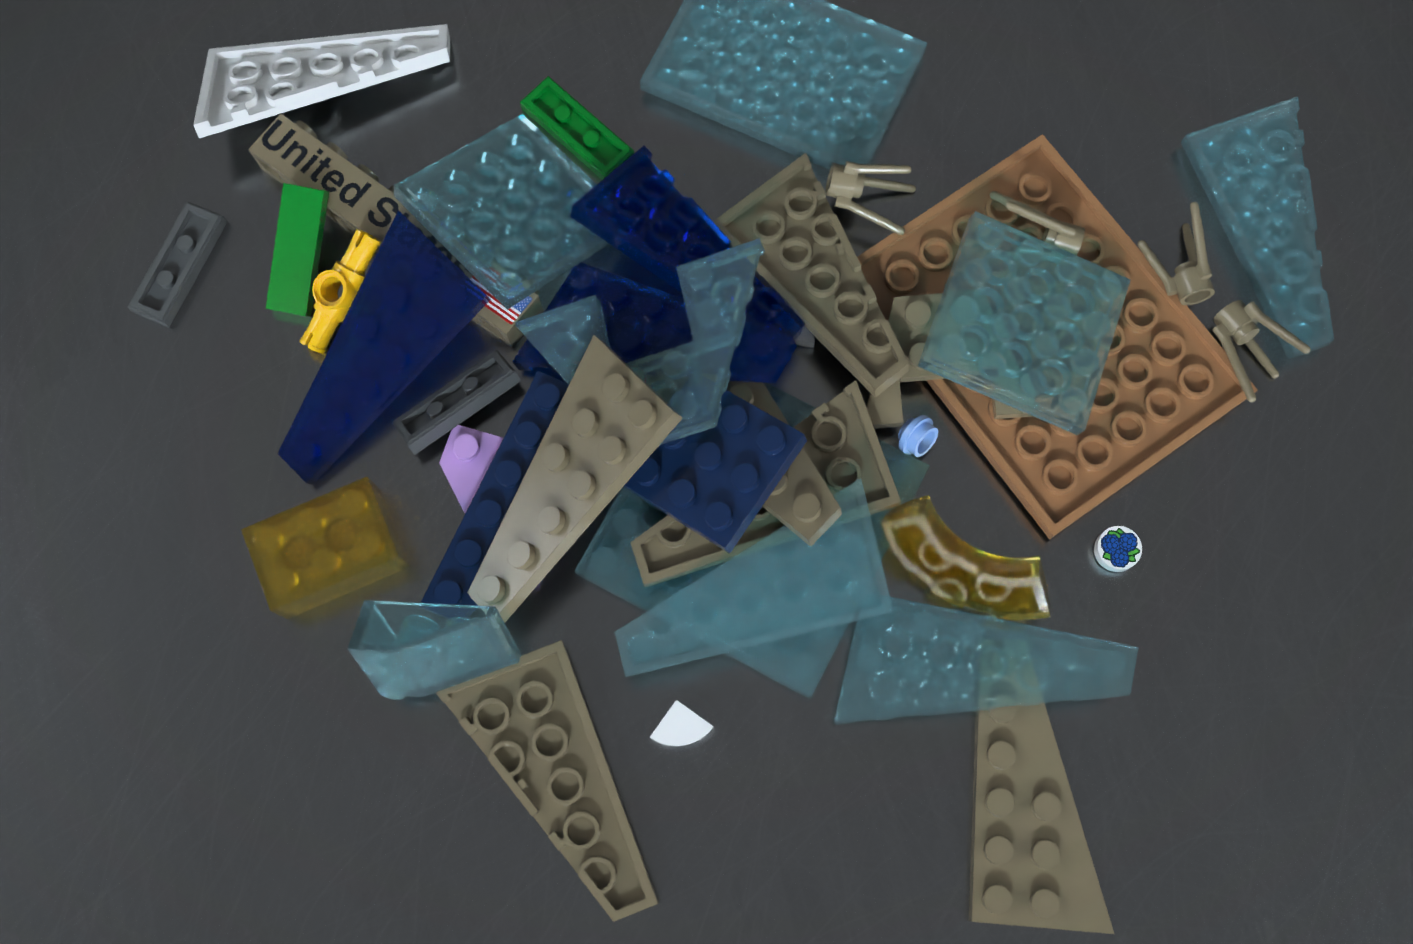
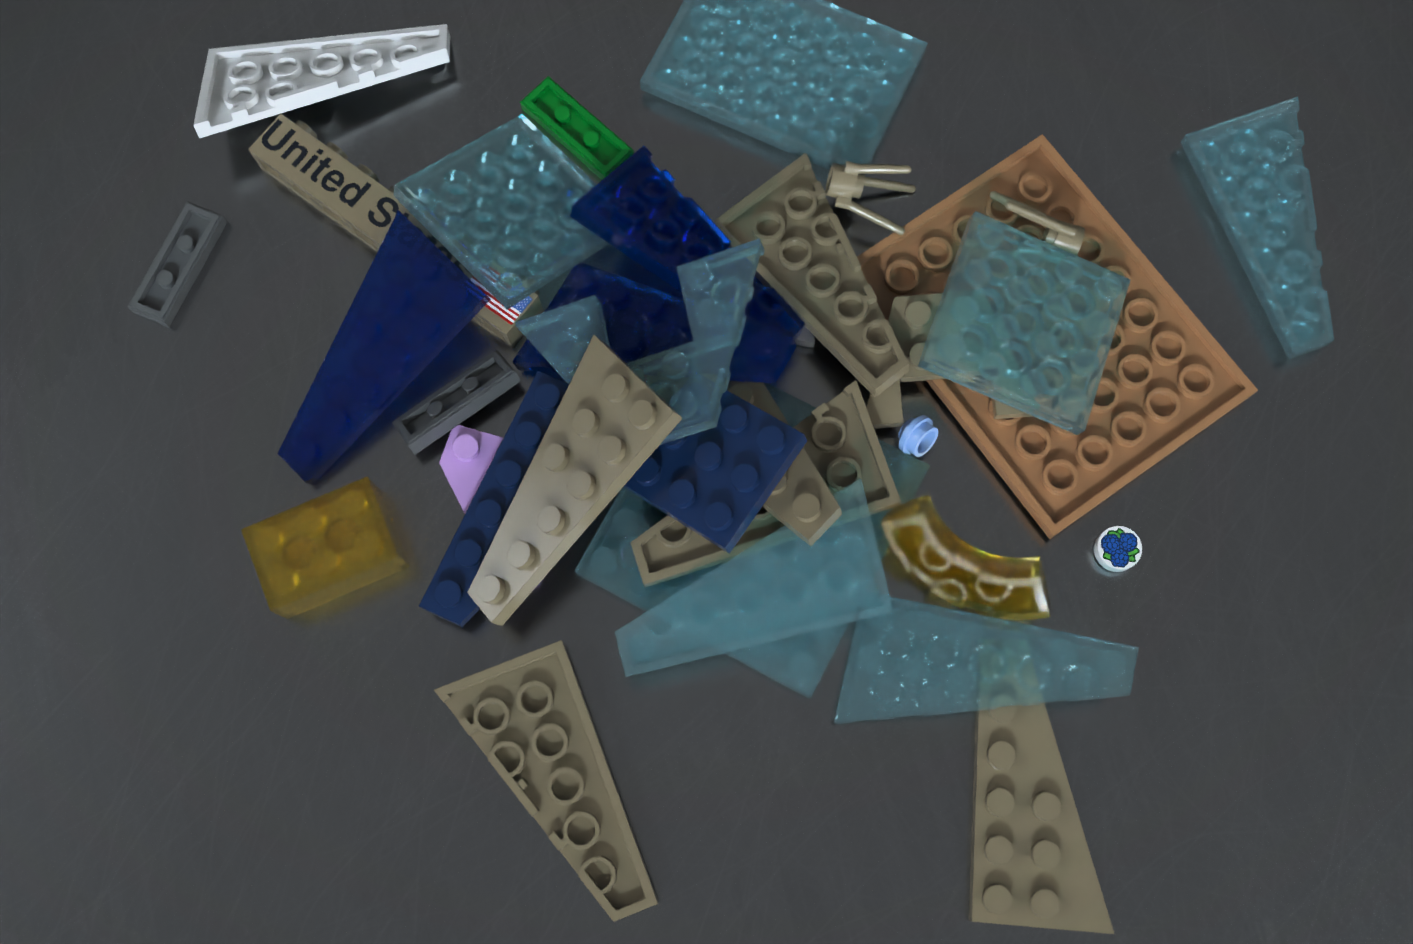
green tile [266,183,329,317] -> none
yellow pin [299,228,382,354] -> none
clear light blue slope [347,600,521,700] -> none
white tile [650,700,713,746] -> none
dark tan plant [1137,202,1215,305] -> none
dark tan plant [1212,300,1311,402] -> none

